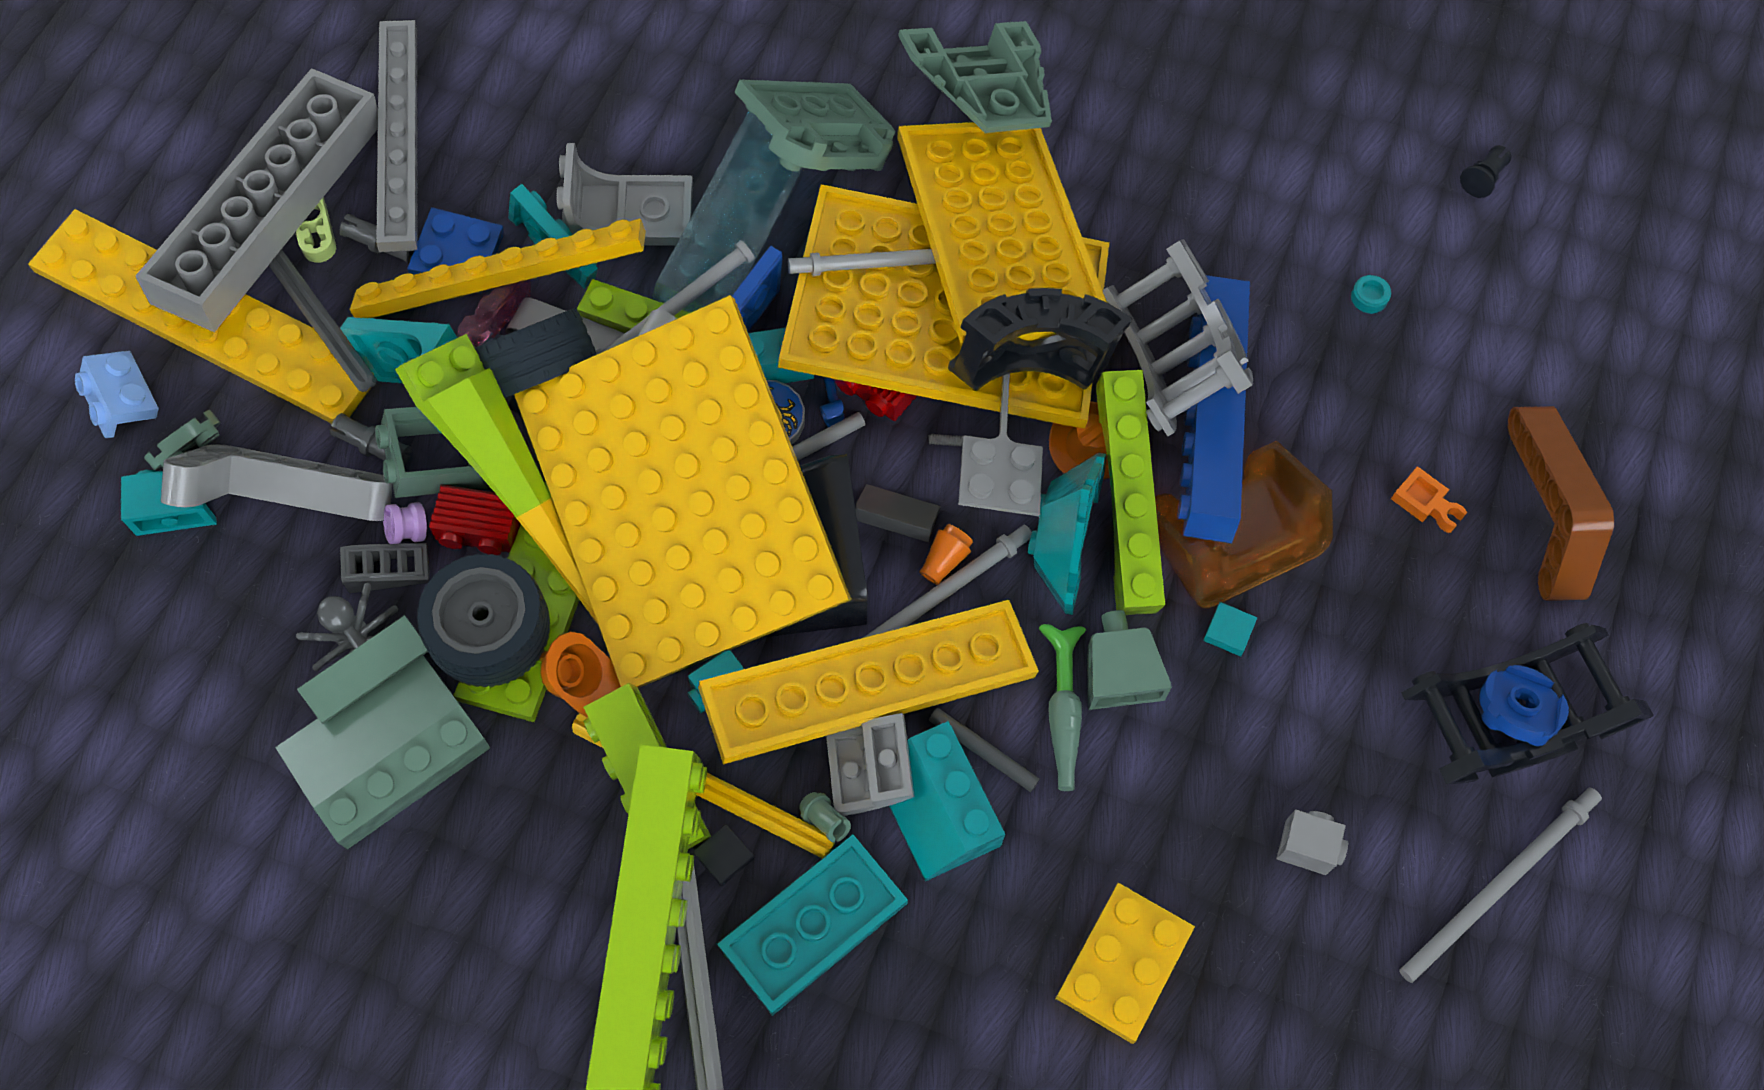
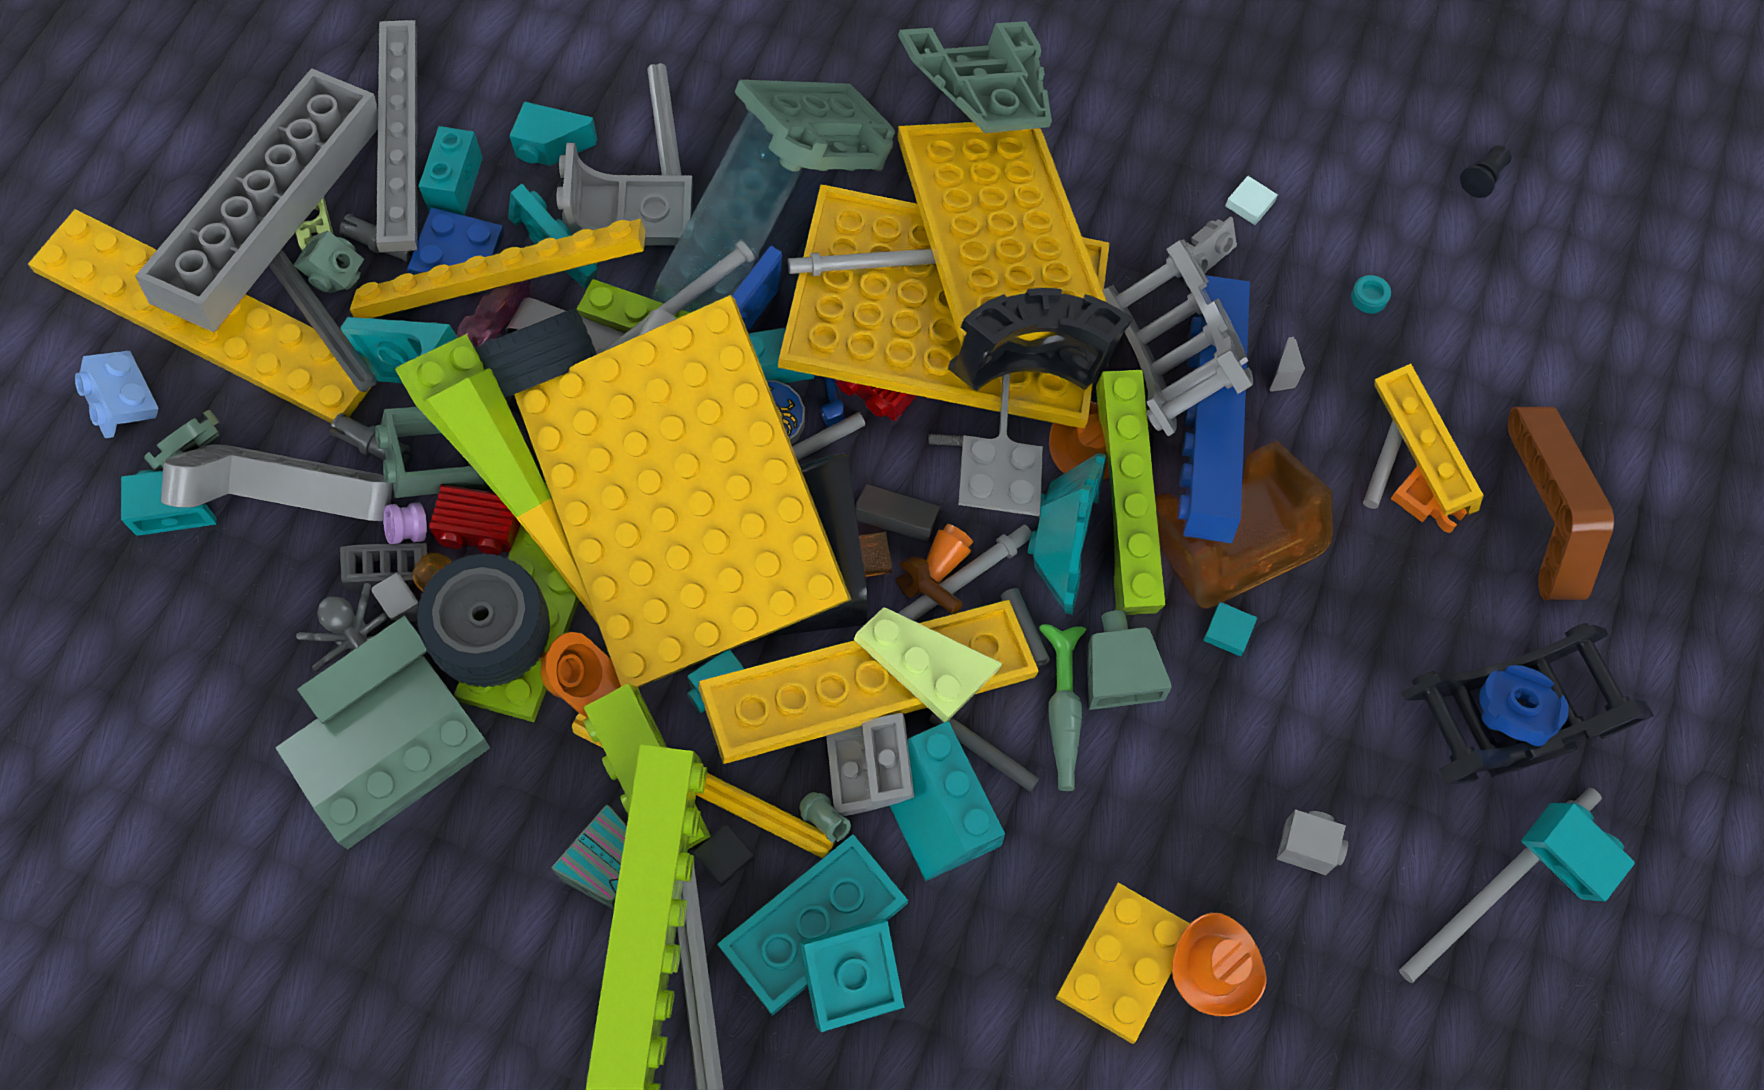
none -> sand green brick [293,231,364,293]
none -> light grey slope [372,573,419,622]
none -> clear orange tile [413,553,452,592]
none -> teal brick [419,126,483,215]
none -> teal slope [510,102,598,166]
none -> torso [551,804,627,910]
none -> light grey axle [647,63,681,175]
none -> teal plate [799,919,904,1032]
none -> yellowish green wing [854,607,1003,722]
none -> clear orange tile [859,532,892,577]
none -> reddish brown bar [895,556,962,614]
none -> dark grey piece [1000,588,1050,668]
none -> light grey hinge [1166,217,1237,288]
none -> orange hat [1172,913,1266,1016]
none -> light aqua tile [1226,176,1278,225]
none -> light grey slope [1269,337,1305,392]
none -> light grey bar [1363,420,1403,509]
none -> yellow fence [1374,364,1483,516]
none -> teal brick [1521,803,1635,902]

